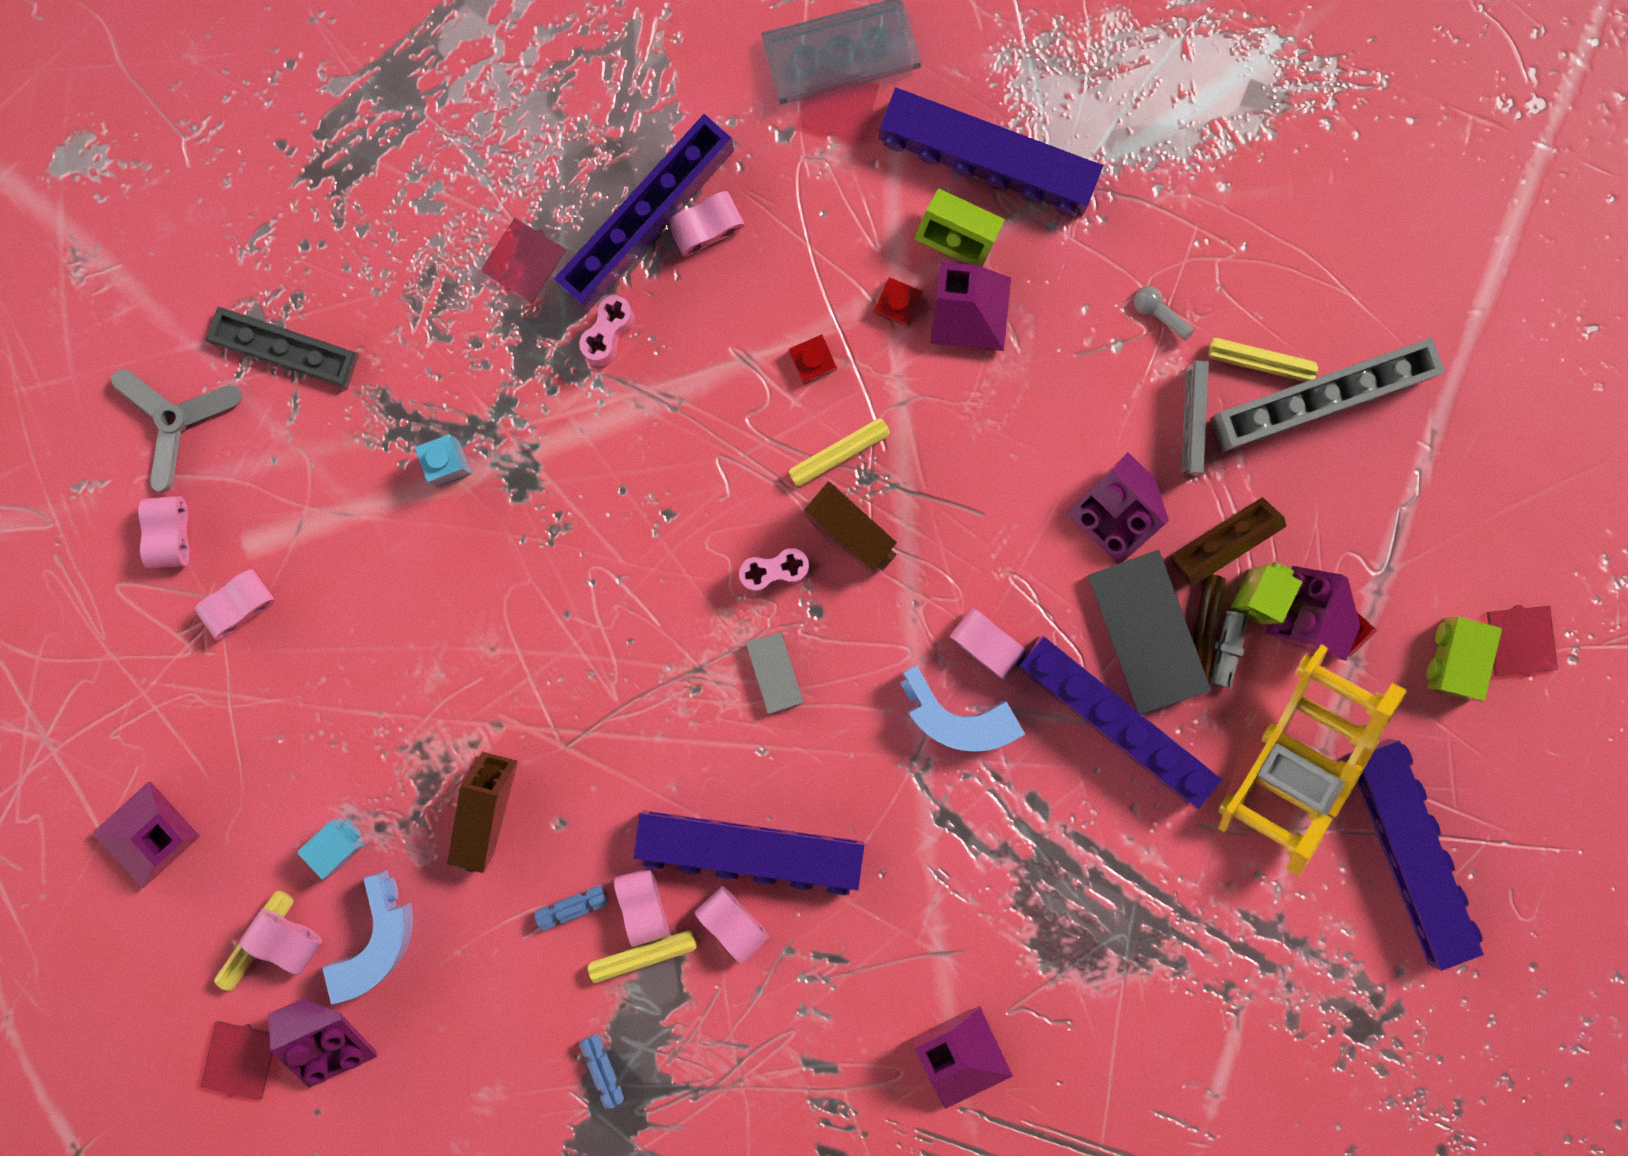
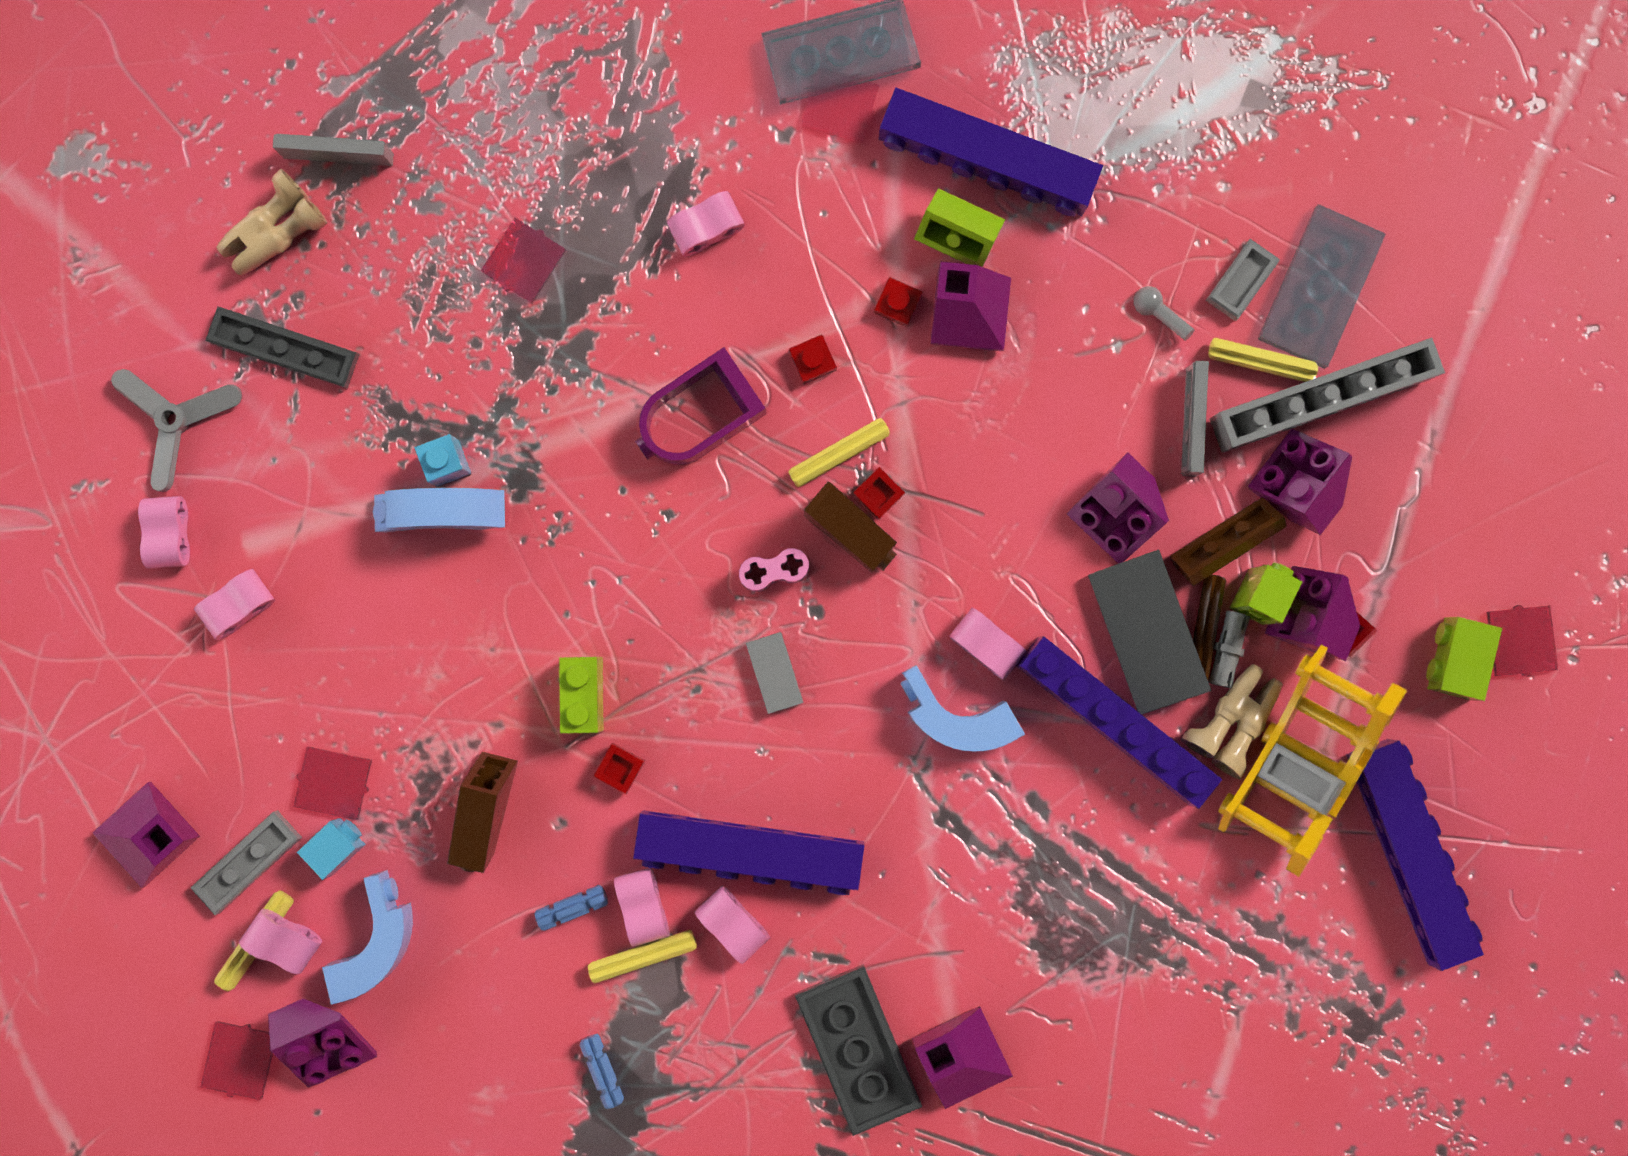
dark purple brick [554,114,734,313] -> none
bright pink axle [579,295,635,367] -> none
none -> light grey tile [191,810,302,915]
none -> tan piece [217,169,328,276]
none -> light grey tile [273,134,394,166]
none -> clear pink piece [293,746,372,820]
none -> light blue arch [373,488,505,532]
none -> lime brick [559,657,604,733]
none -> red plate [593,743,645,794]
none -> magenta window [635,347,767,465]
none -> dark grey tile [795,964,922,1136]
none -> red plate [853,467,905,520]
none -> tan piece [1181,664,1283,779]
none -> light grey tile [1205,239,1280,321]
none -> magenta slope [1248,429,1352,535]
none -> clear light blue tile [1258,204,1386,369]

